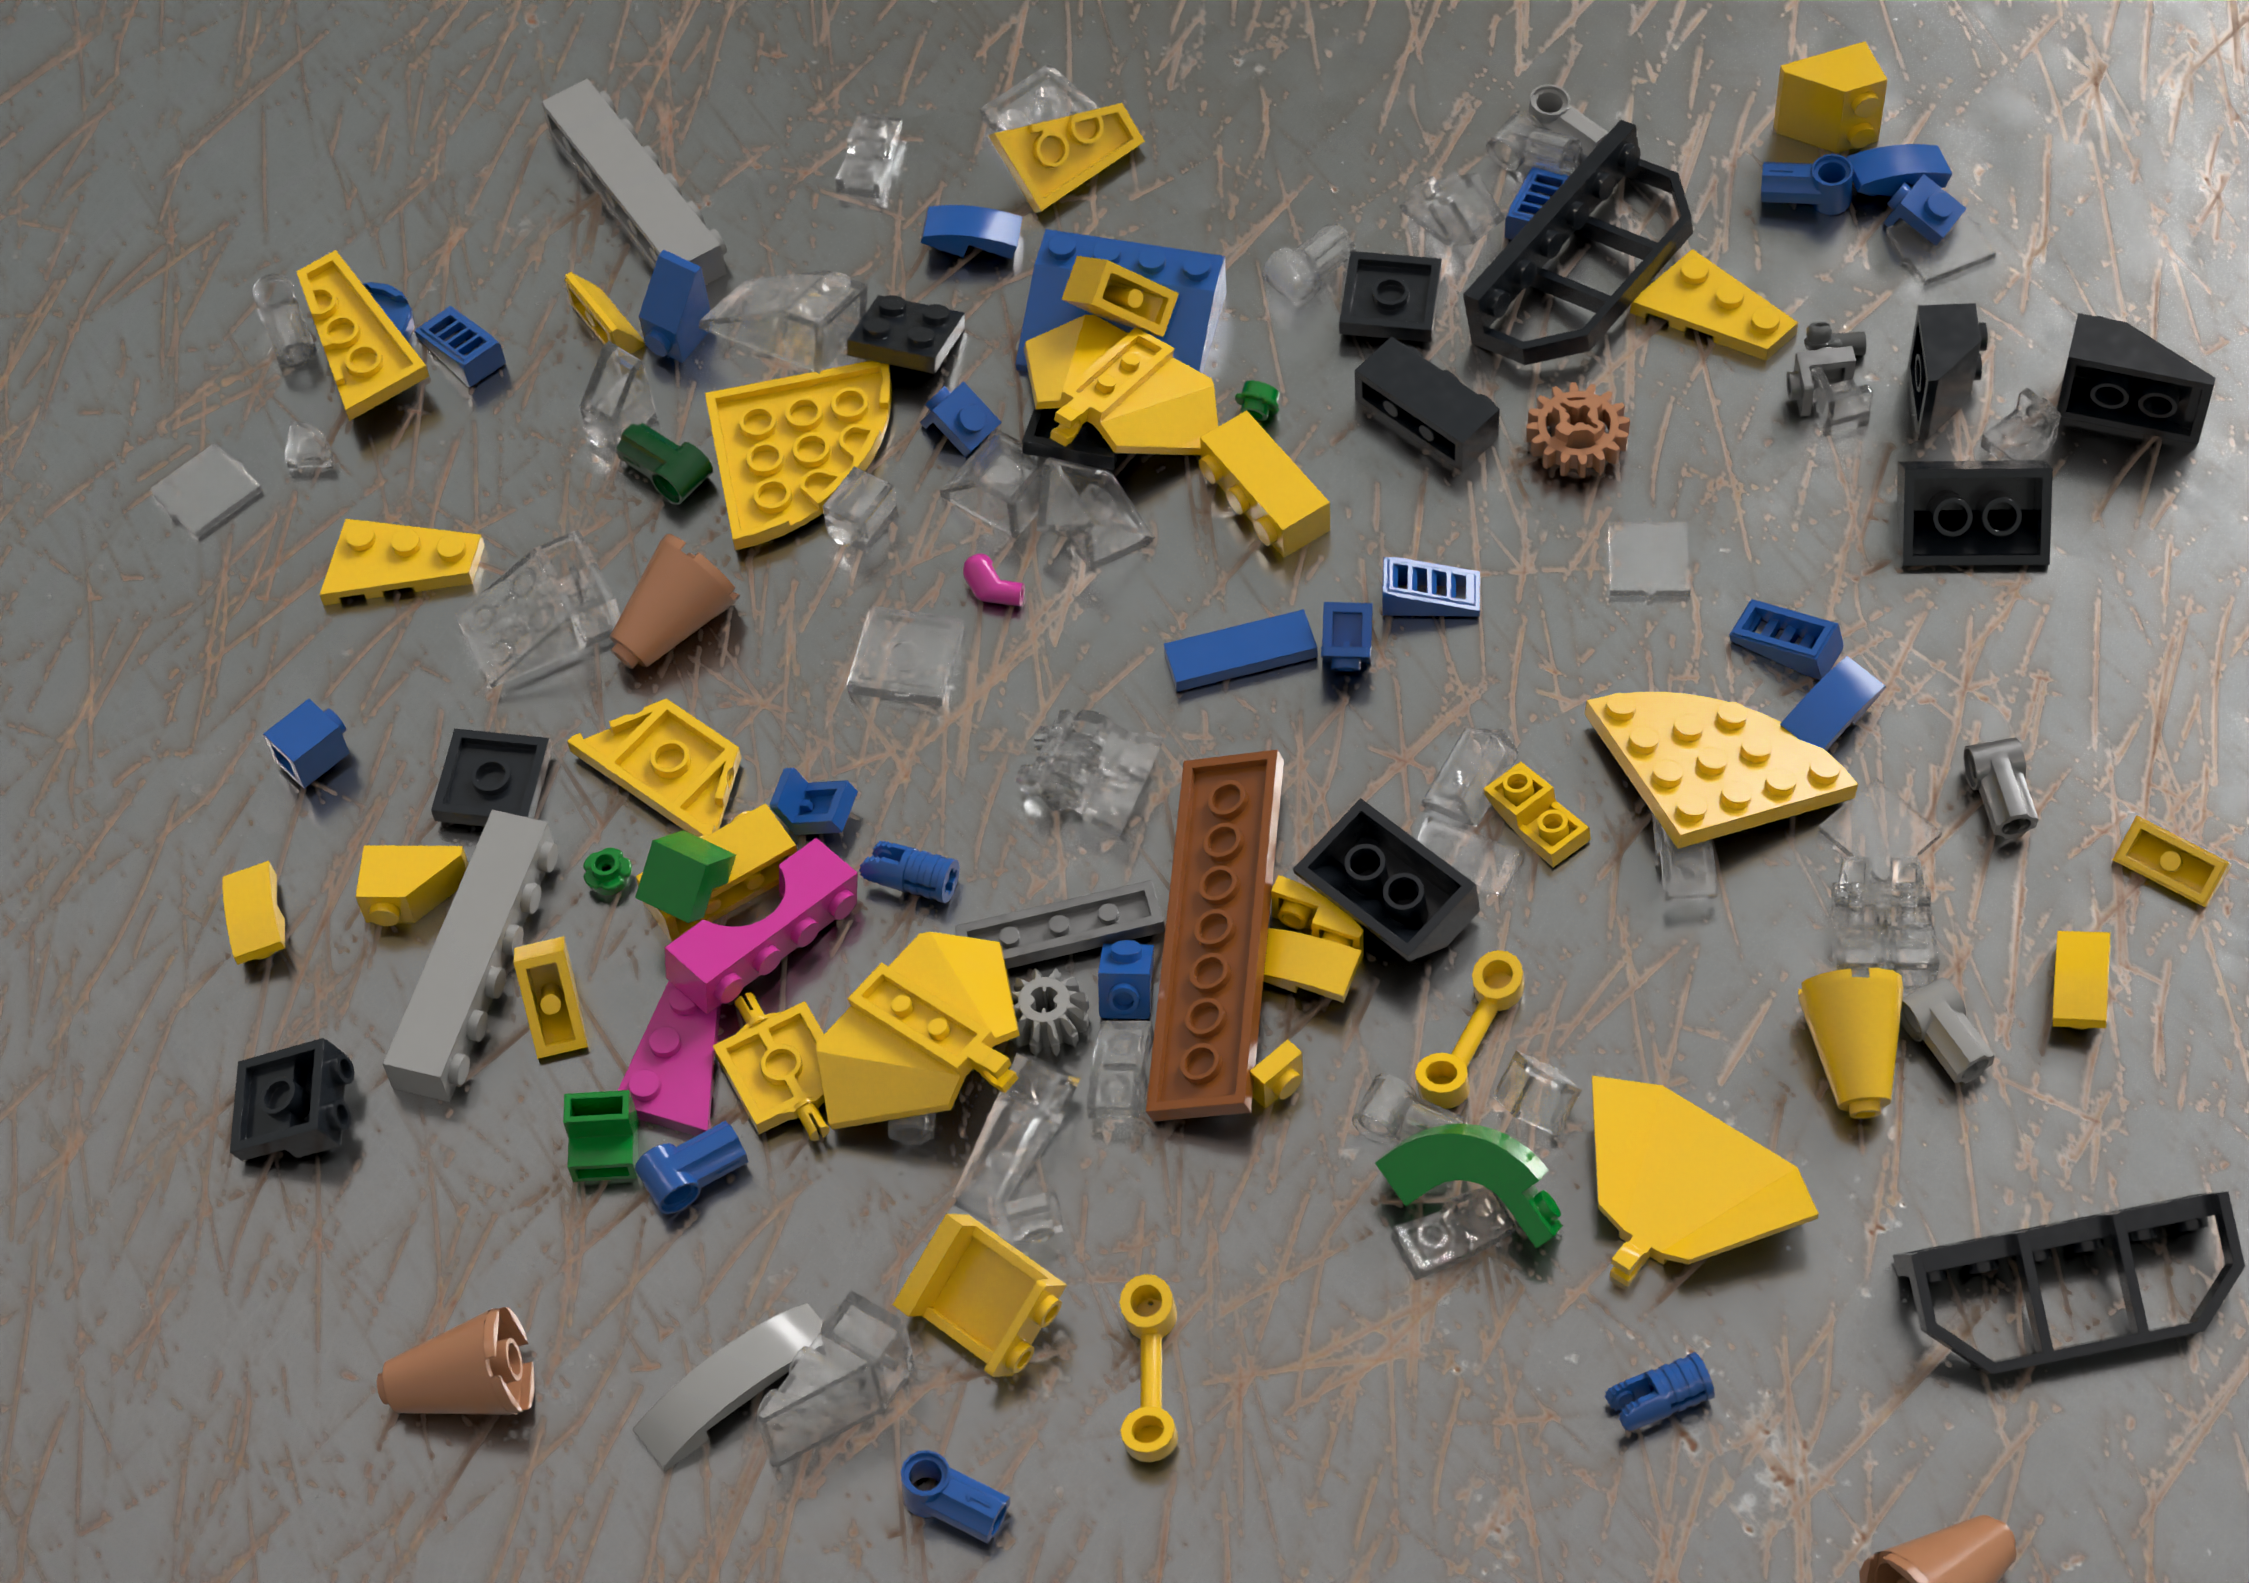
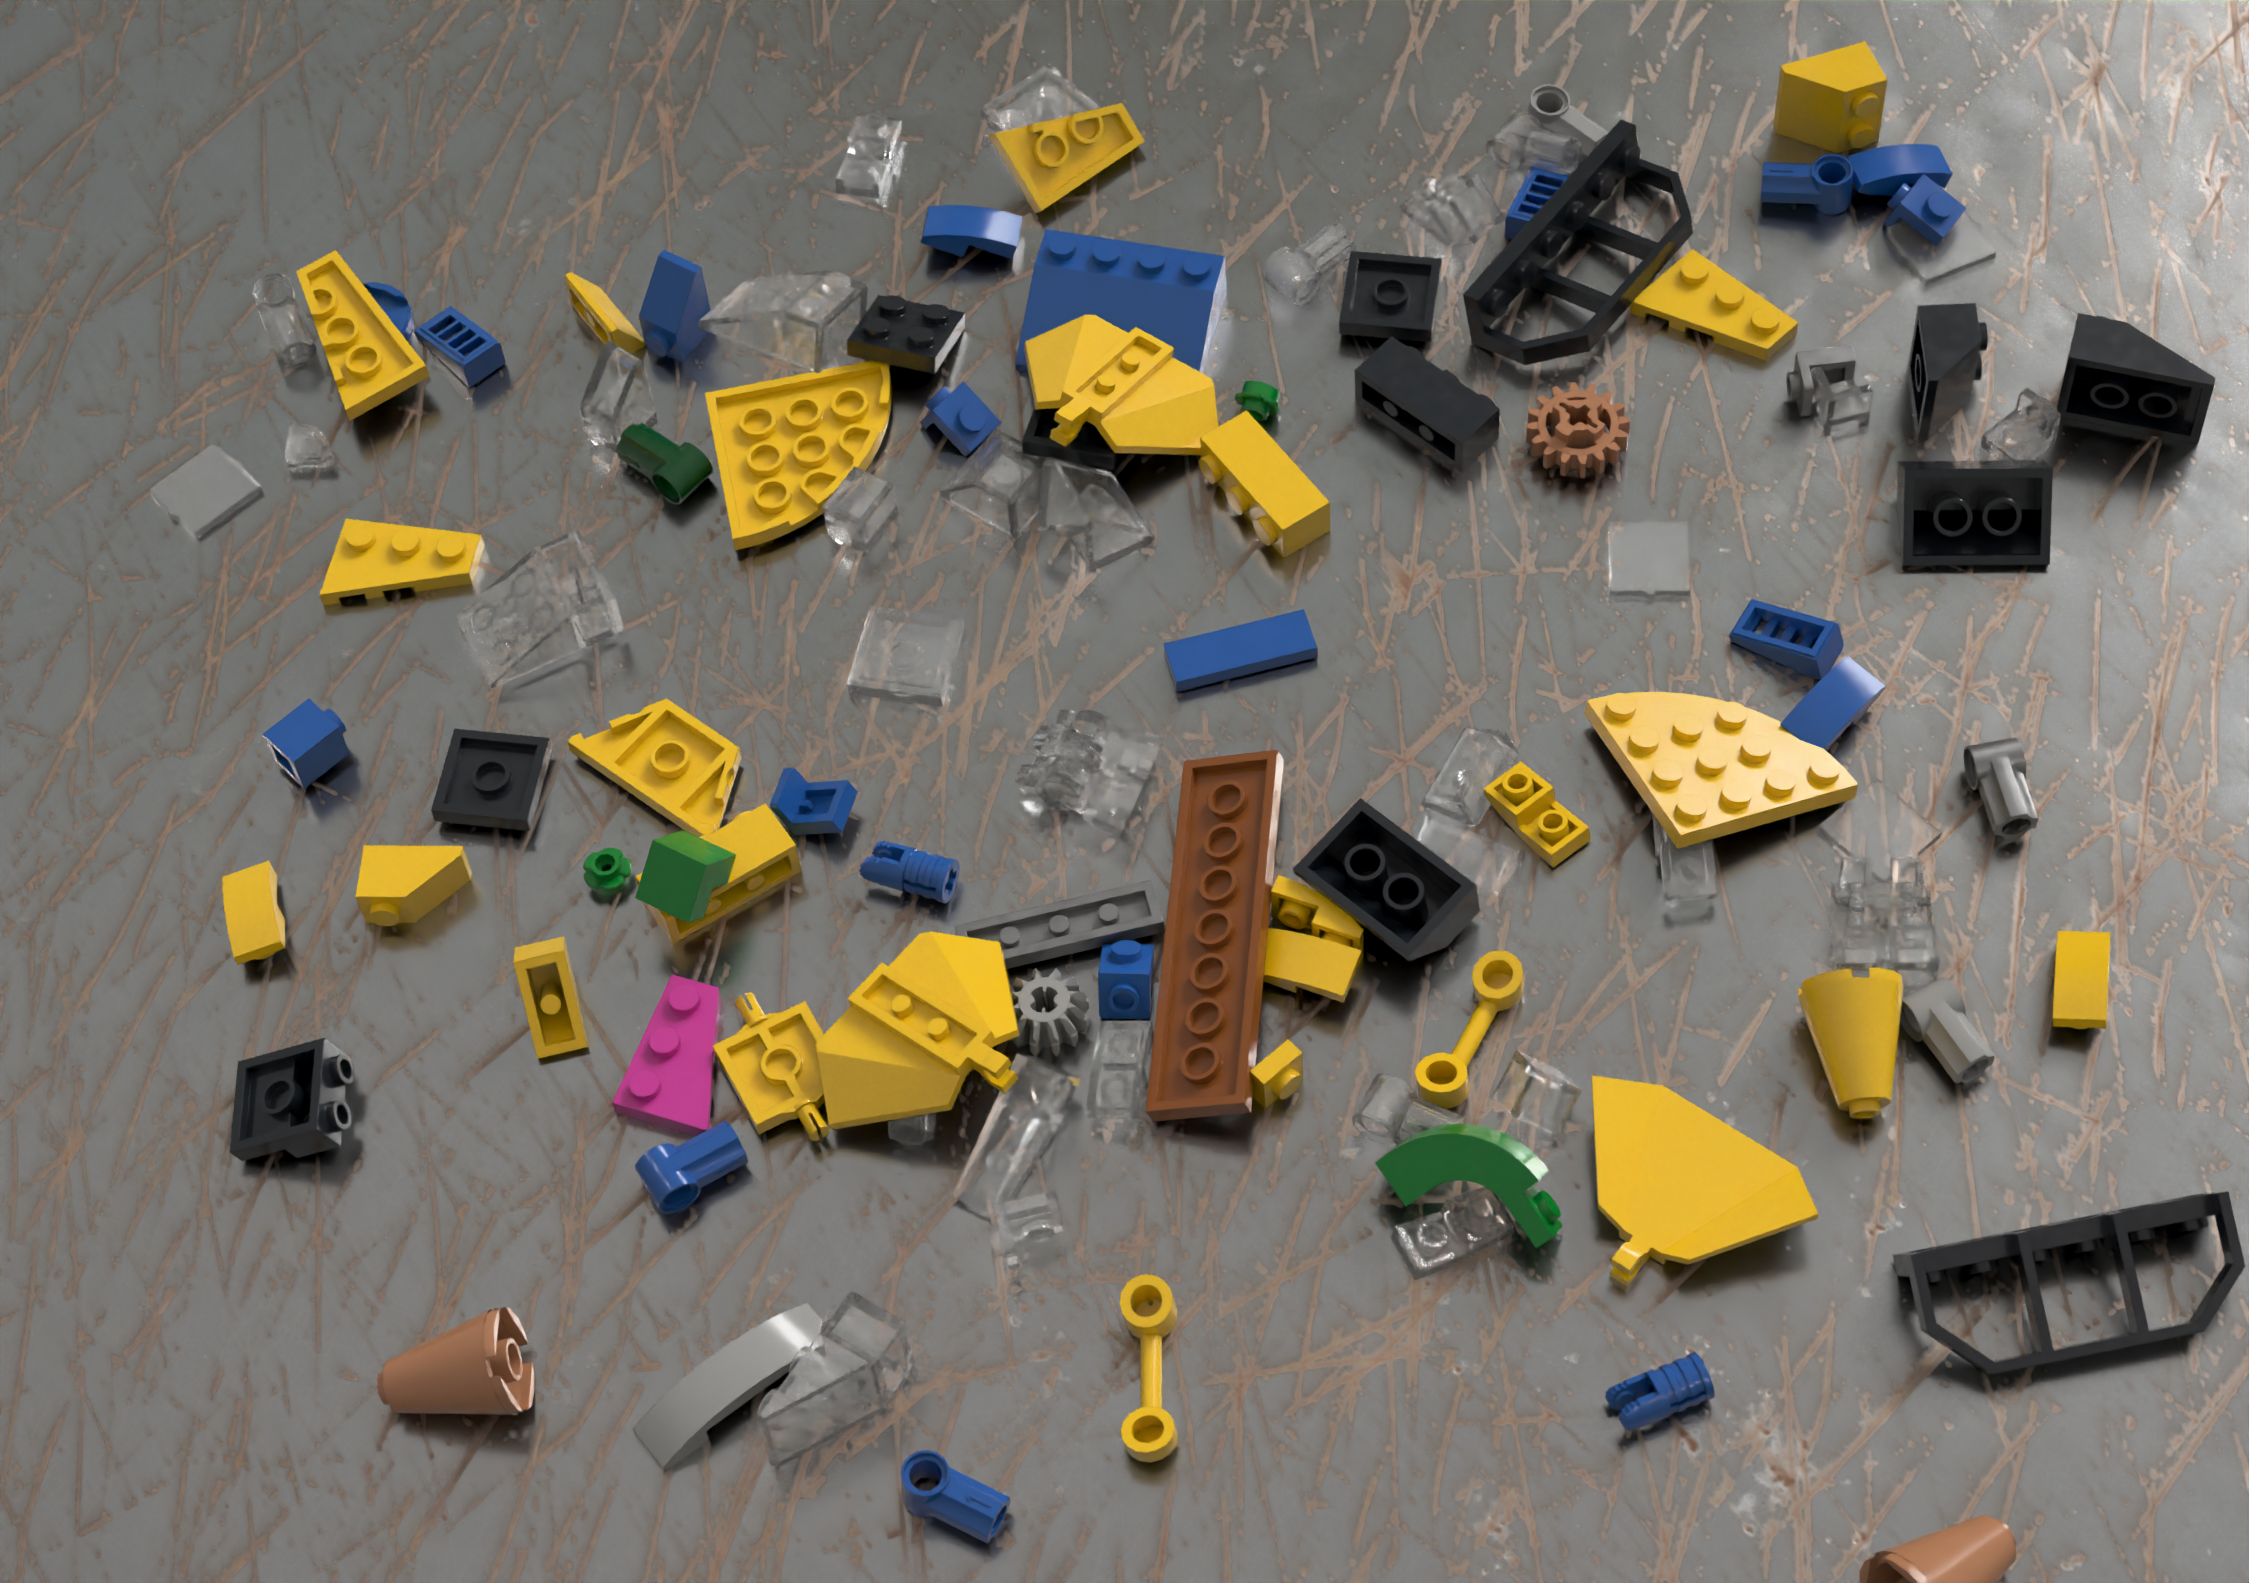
light grey brick [383,810,558,1102] -> none
light grey brick [541,78,727,285] -> none
green piece [563,1090,639,1182] -> none
nougat cone [609,534,740,669] -> none
dark pink arch [665,838,858,1014] -> none
yellow panel [892,1214,1067,1377] -> none
dark pink arm [963,553,1025,607] -> none
yellow slope [1061,256,1179,337] -> none
blue bracket [1321,602,1373,672] -> none
blue slope [1382,557,1480,617] -> none
dark grey arm [1804,322,1866,356] -> none
yellow slope [2112,815,2232,908] -> none

